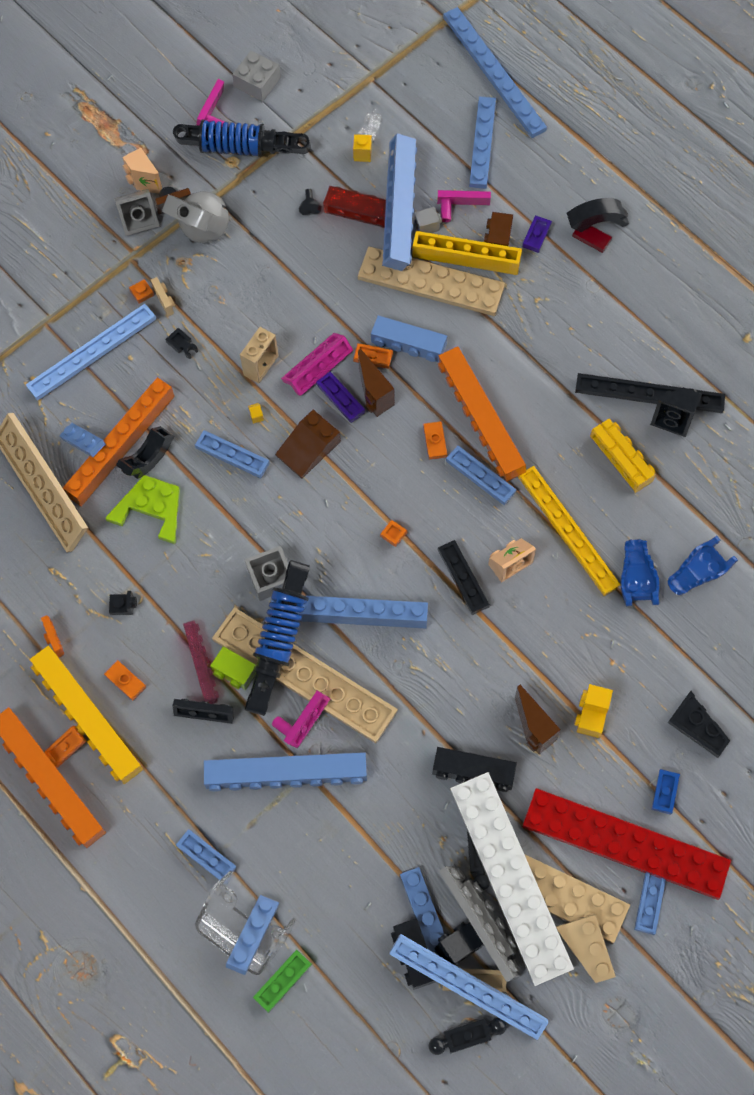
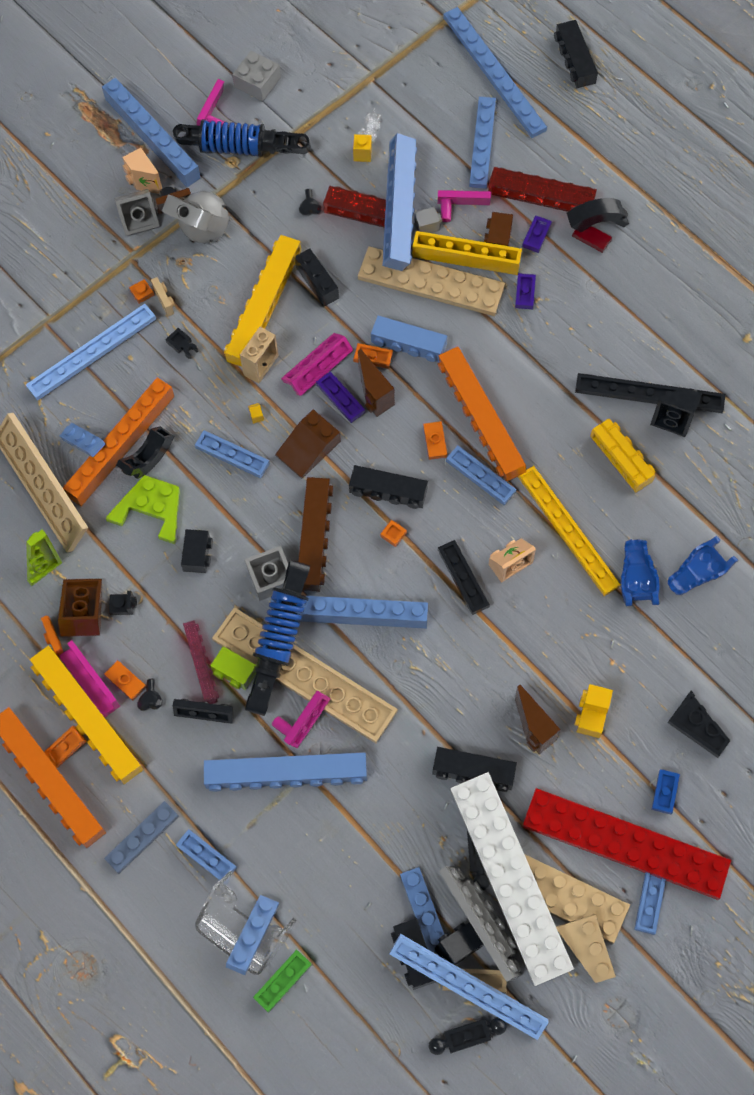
none -> lime wing [26,529,62,586]
none -> reddish brown slope [58,579,102,637]
none -> dark pink fence [59,640,120,718]
none -> medium blue brick [102,78,201,187]
none -> sand blue plate [104,801,179,874]
none -> black rock [137,679,162,711]
none -> black brick [181,529,213,573]
none -> yellow brick [224,235,301,367]
none -> black brick [295,248,339,307]
none -> reddish brown brick [298,477,334,592]
none -> black brick [349,465,428,509]
none -> clear red brick [488,167,597,212]
none -> dark purple plate [515,273,536,310]
none -> black brick [554,20,598,88]

